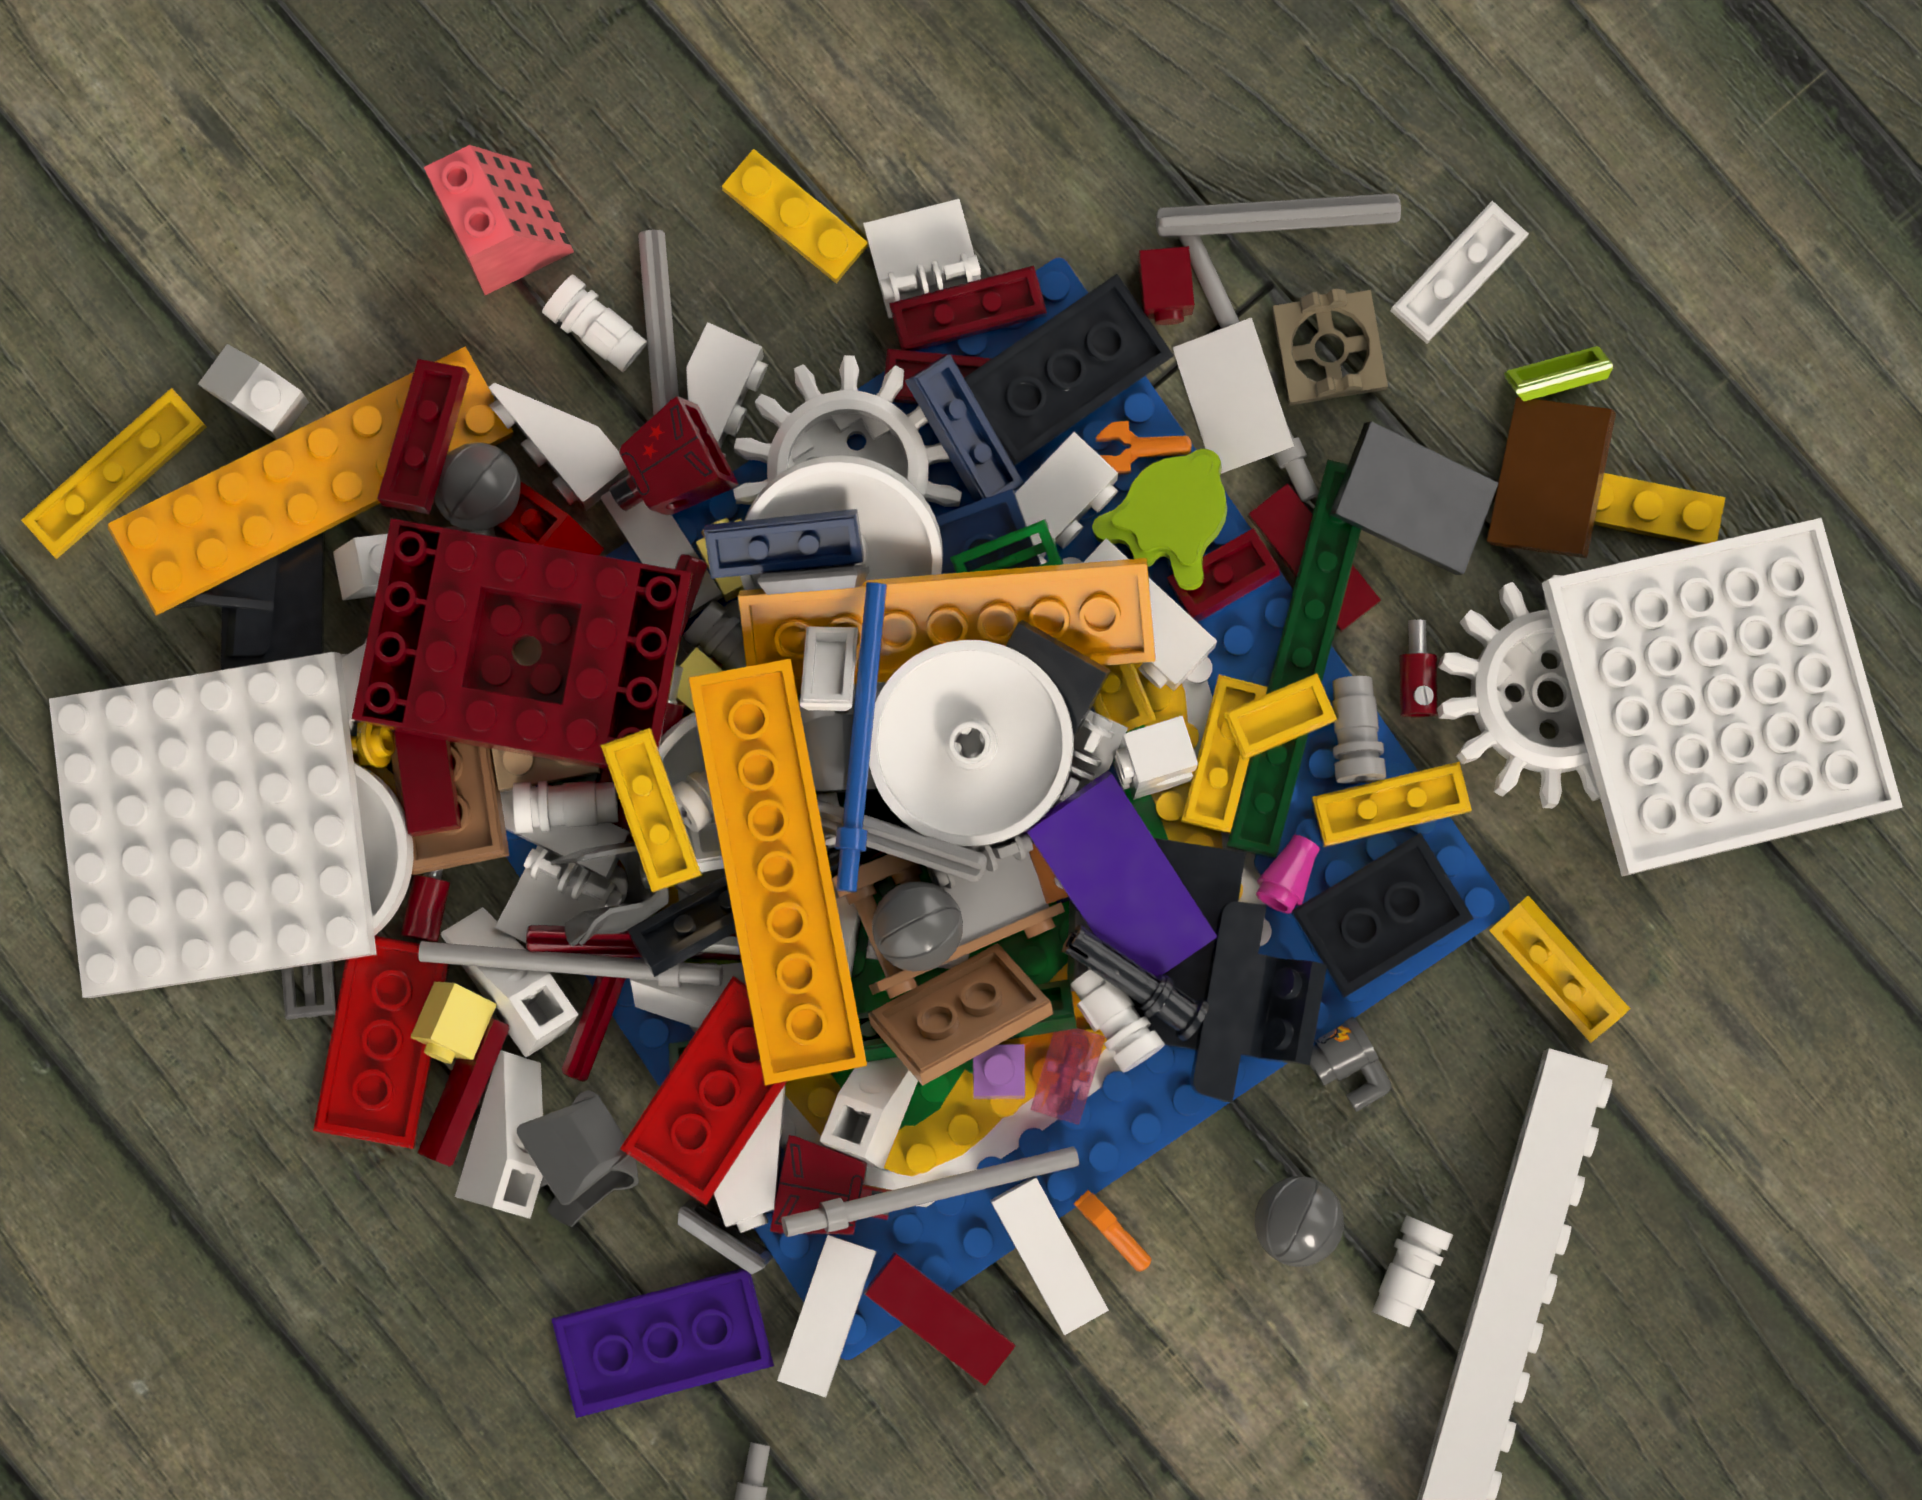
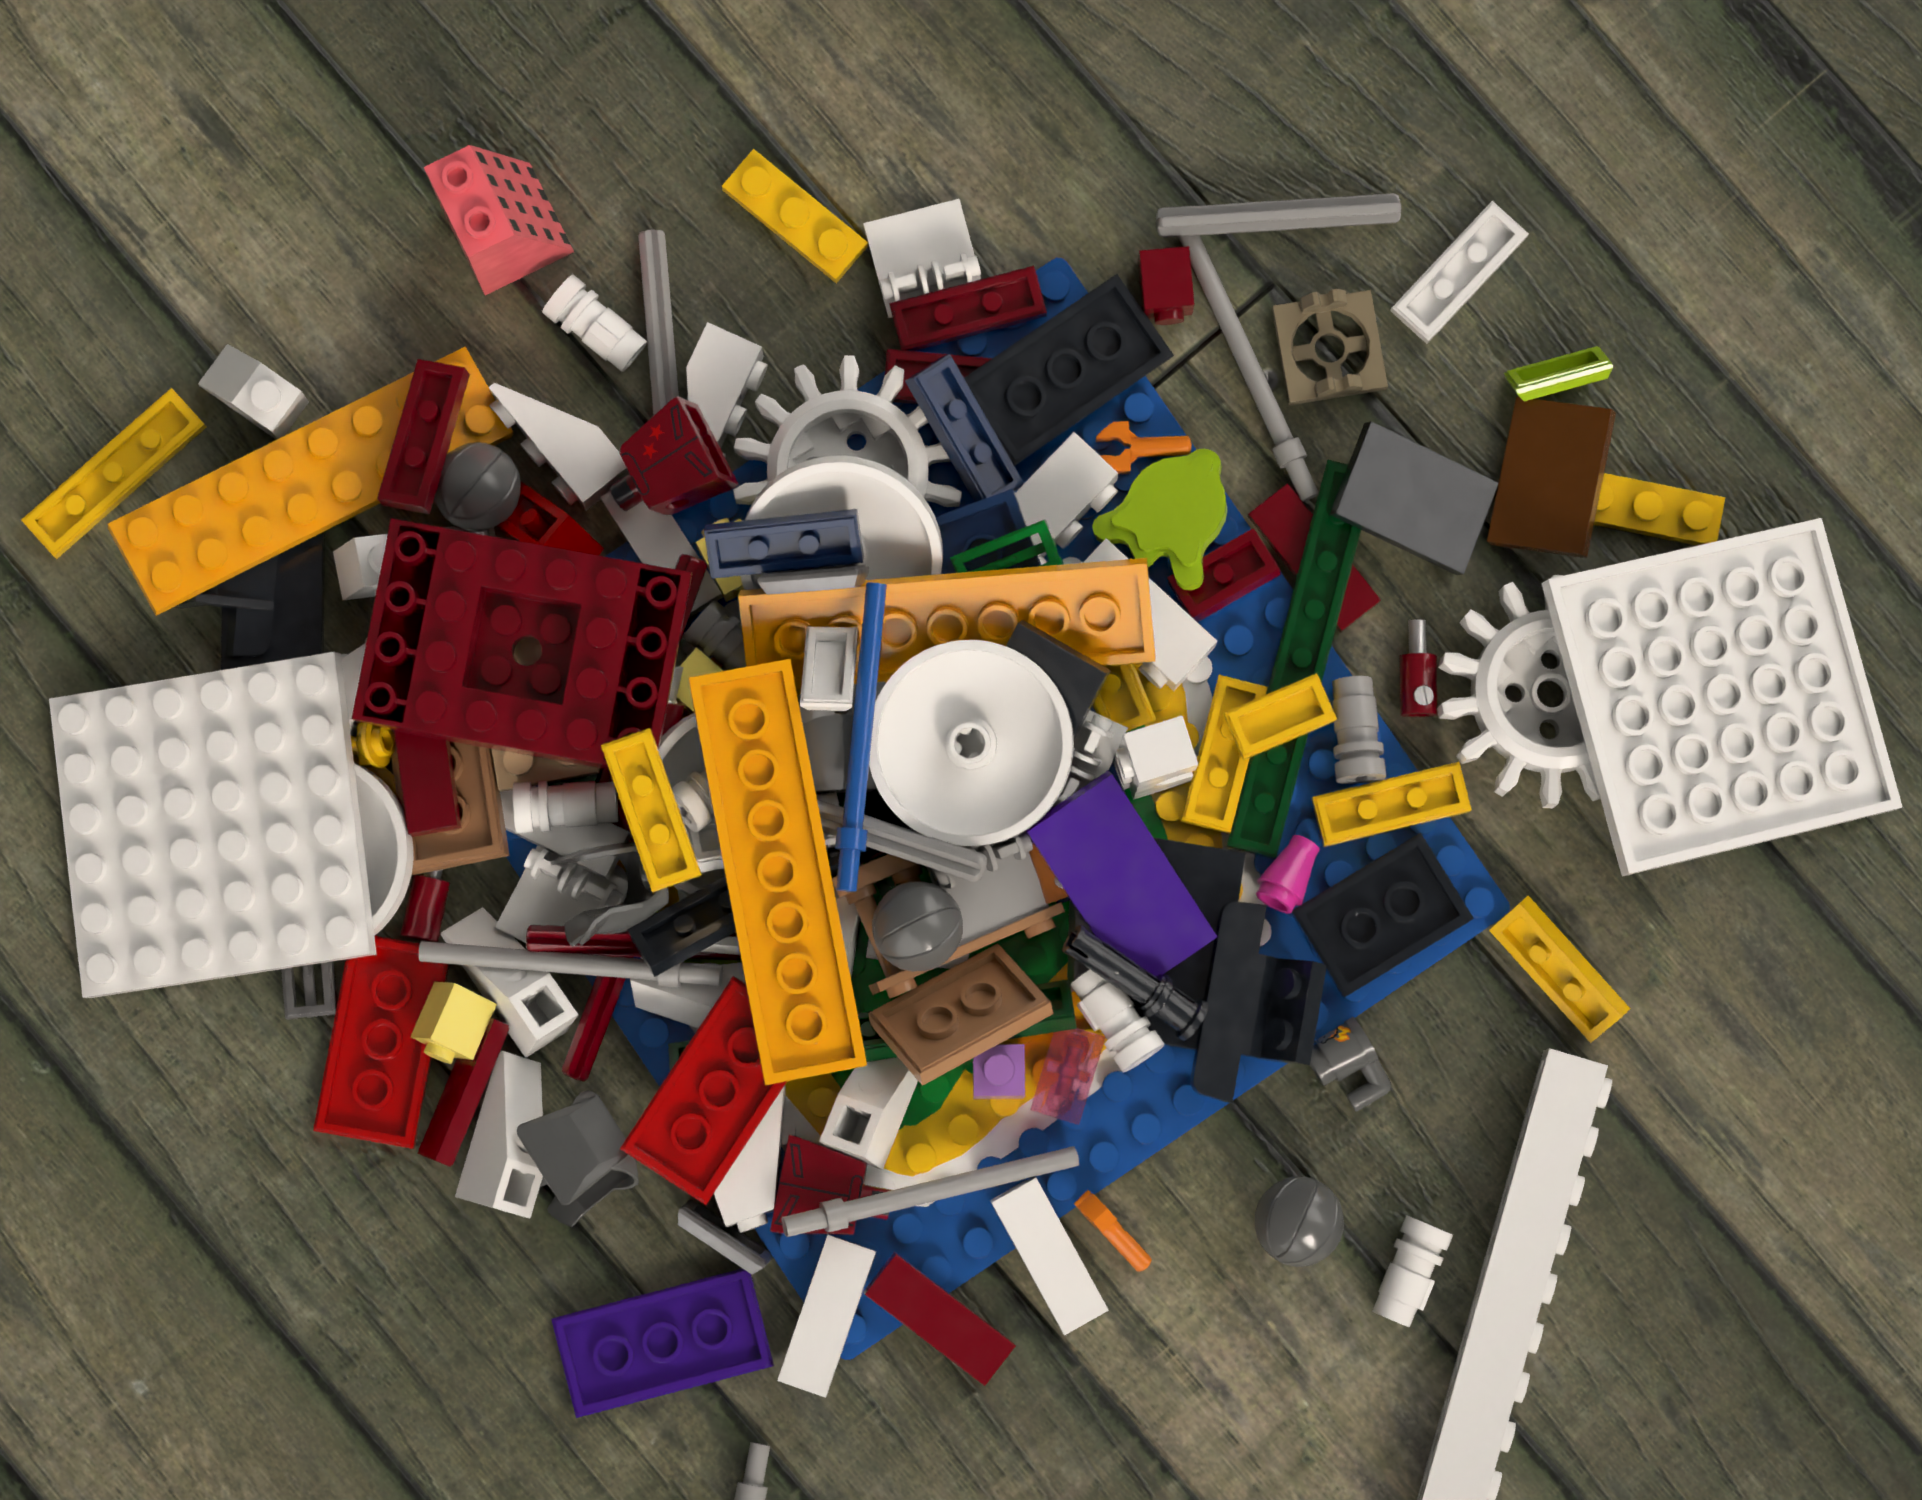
white sticker [1173,317,1294,474] -> none

